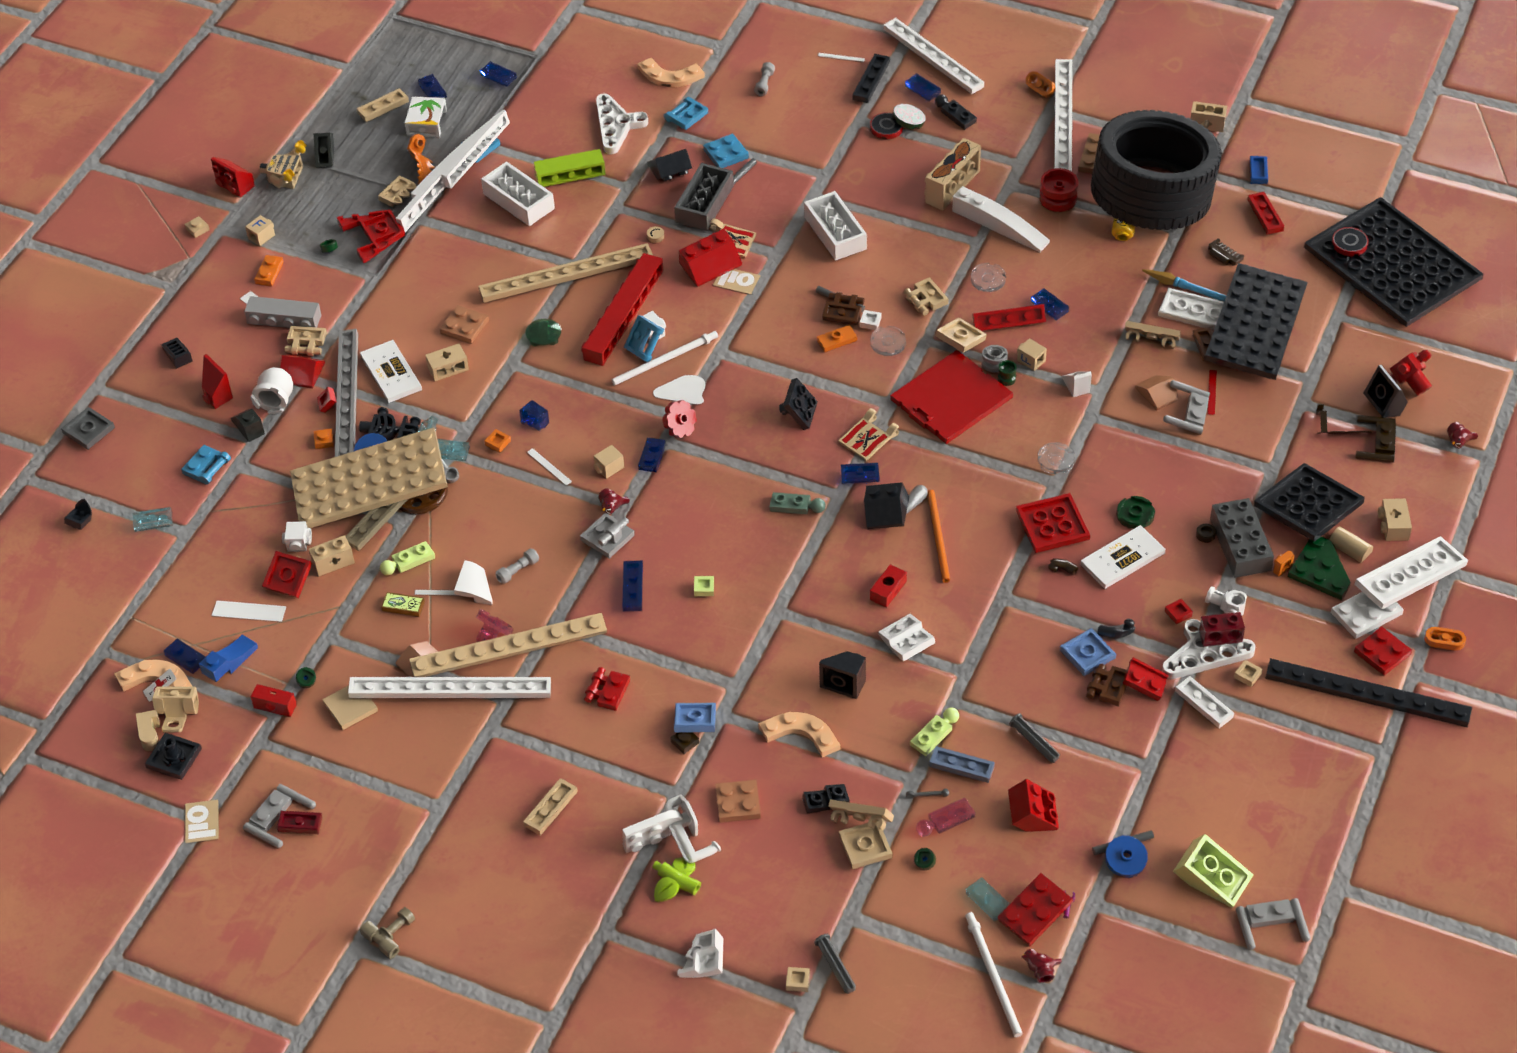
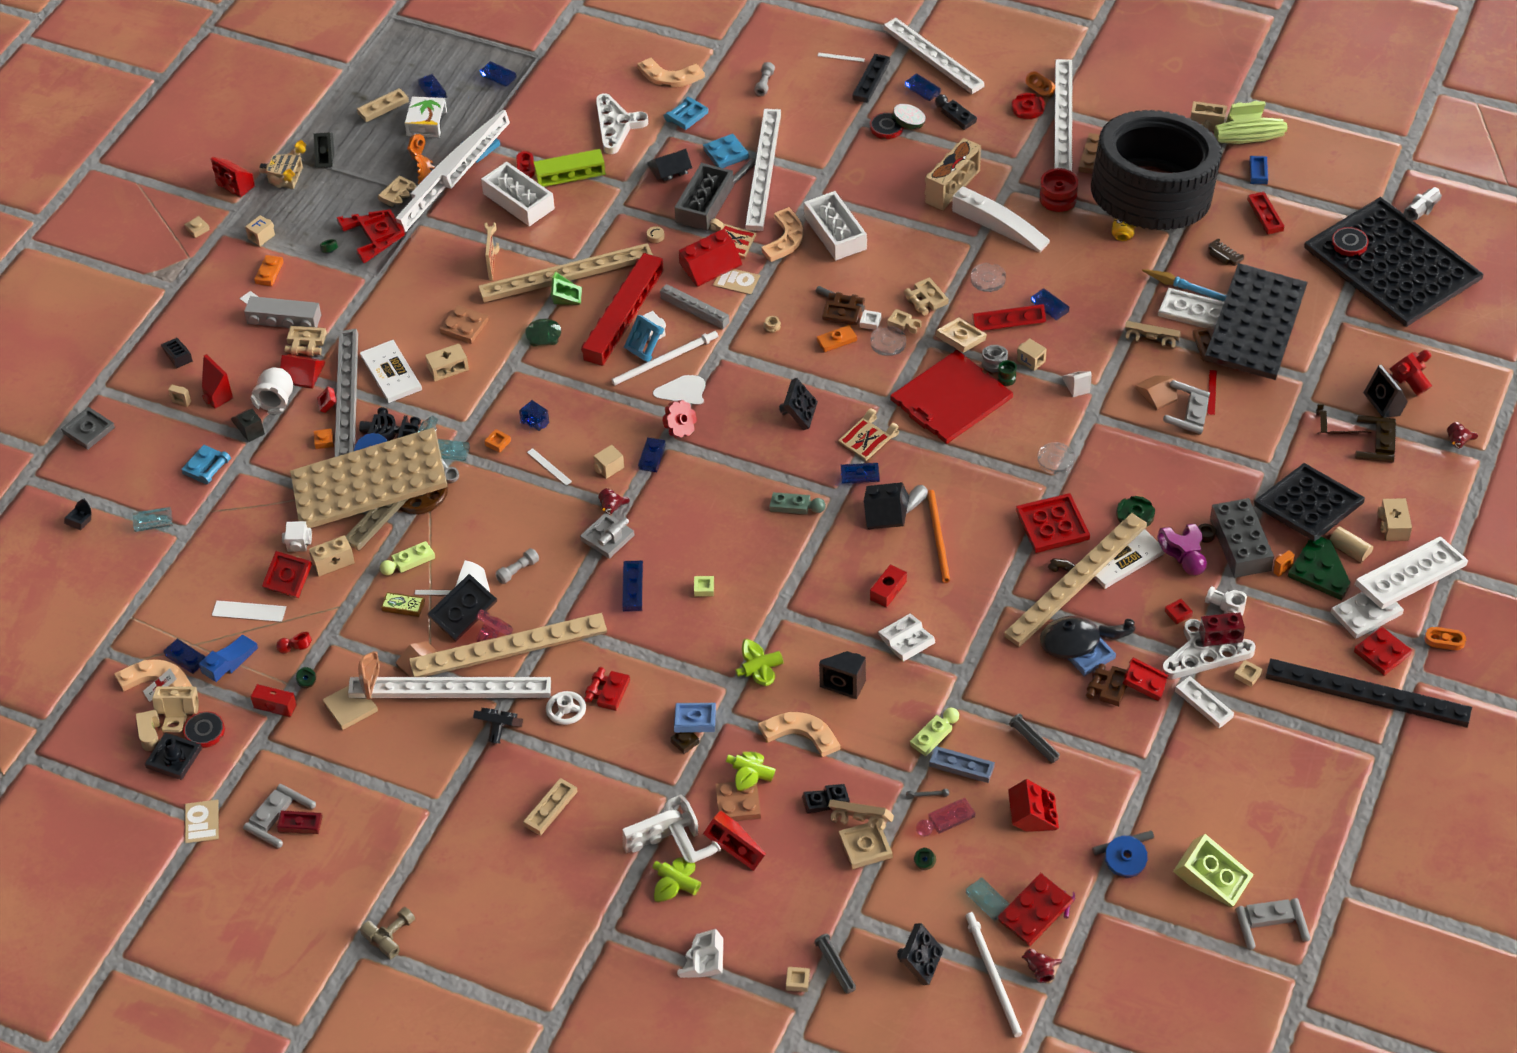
none -> tan plate [168,384,191,407]
none -> black tile [184,711,225,748]
none -> red plate [276,632,312,654]
none -> nougat slope [358,651,380,700]
none -> black plate [428,574,497,642]
none -> black plate [473,707,523,744]
none -> tan flag [484,222,499,280]
none -> red plate [516,151,535,178]
none -> white piece [546,691,586,725]
none -> bright green slope [551,271,582,305]
none -> light grey piece [660,284,730,329]
none -> red slope [703,811,766,871]
none -> lime plant [726,751,776,791]
none -> lime plant [735,639,784,686]
none -> white plate [745,109,781,231]
none -> light nougat plate [762,207,803,262]
none -> tan plate [763,316,781,332]
none -> tan plate [887,309,921,334]
none -> black plate [897,923,944,985]
none -> tan plate [1004,513,1147,647]
none -> red tile [1011,93,1045,119]
none -> black dish [1040,616,1100,659]
none -> magenta piece [1157,524,1207,576]
none -> yellowish green plate [1214,101,1288,144]
none -> light grey piece [1404,187,1442,222]

